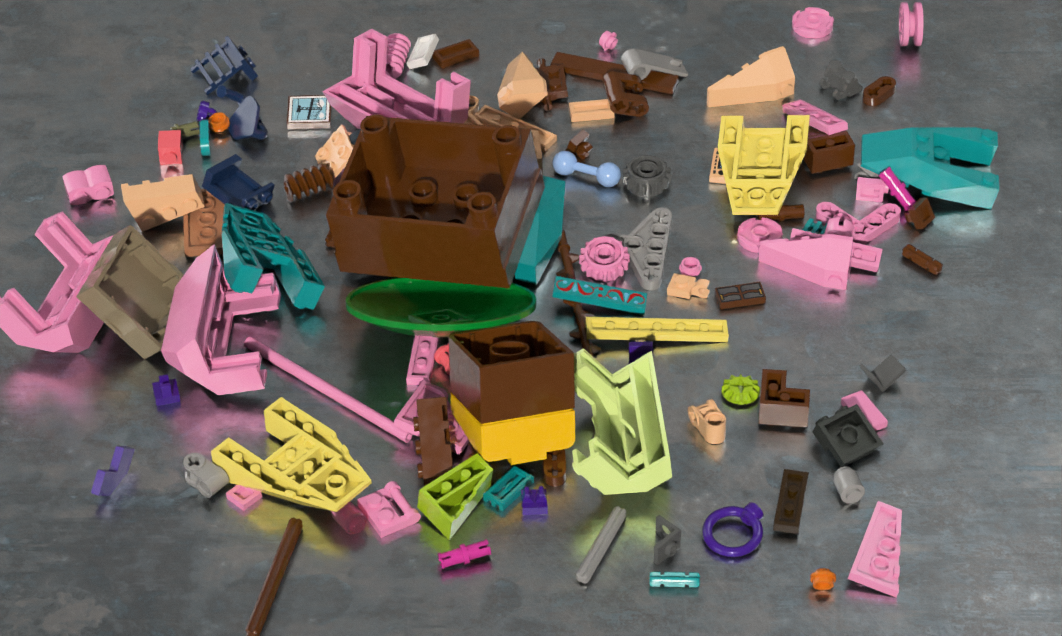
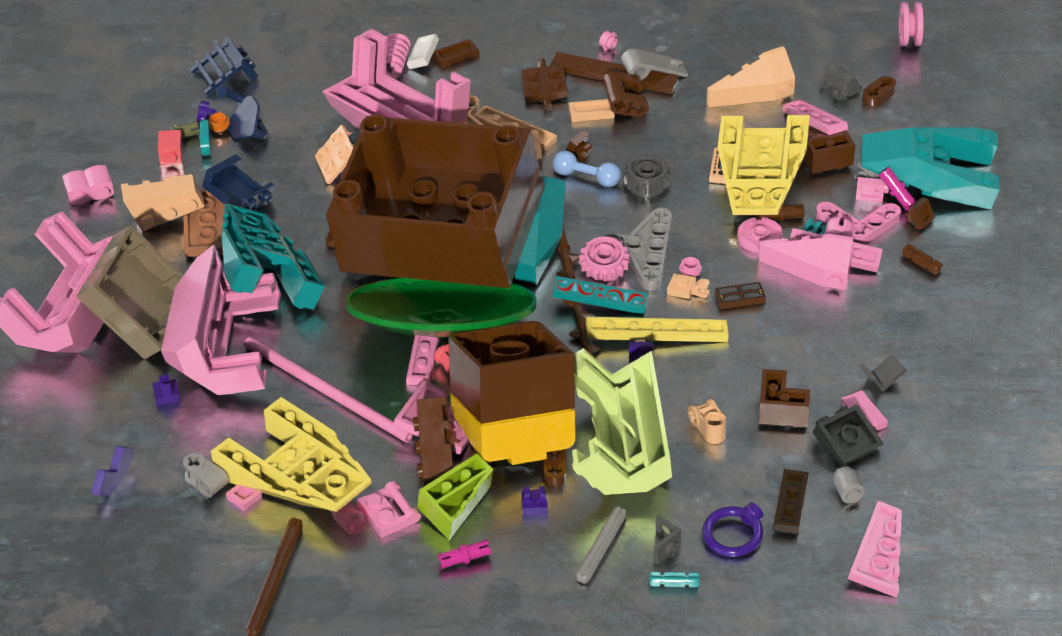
reddish brown piece [283,163,333,202] -> none
tile [287,95,332,129] -> none
teal tile [483,465,534,511] -> none
light nougat wedge [497,52,548,119] -> none
lime gear [721,373,760,405] -> none
bright pink tile [792,7,834,39] -> none
orange plate [810,568,836,590] -> none

